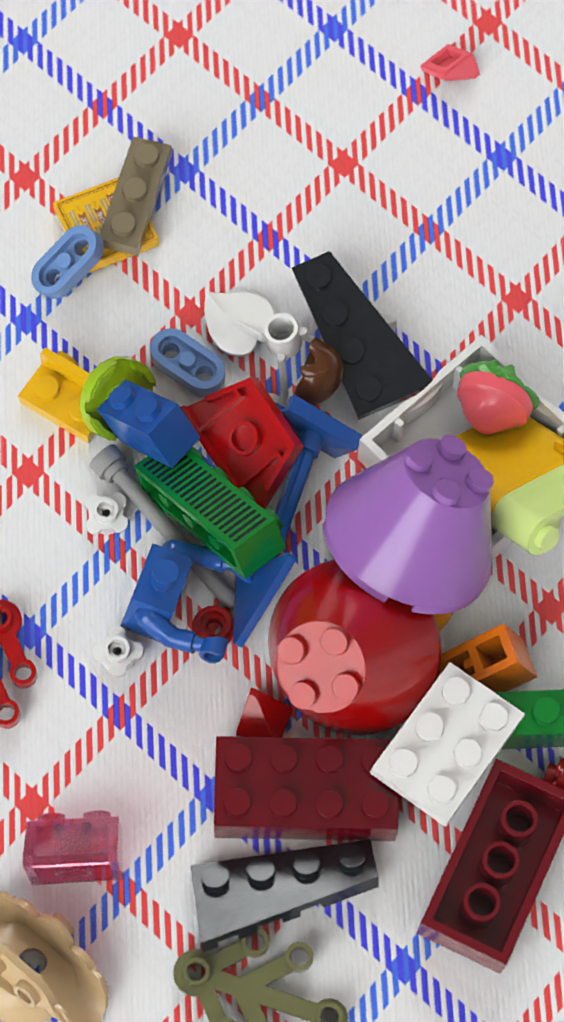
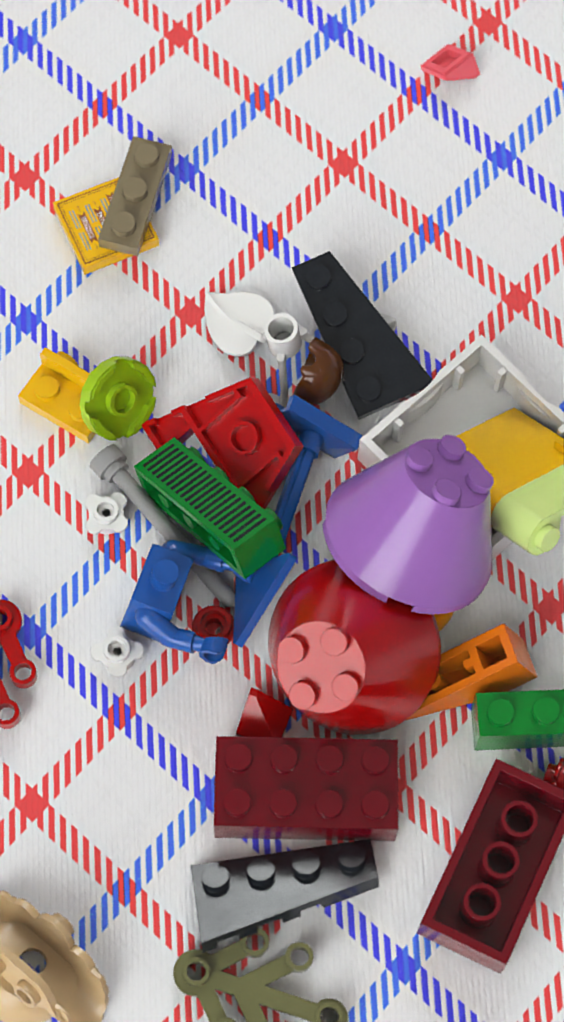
clear pink slope [23,810,123,885] -> none
medium blue plate [31,225,104,299] -> none
blue brick [97,379,200,468] -> none
medium blue plate [150,328,225,396] -> none
white plate [370,662,525,827] -> none
coral hair [457,360,539,435] -> none

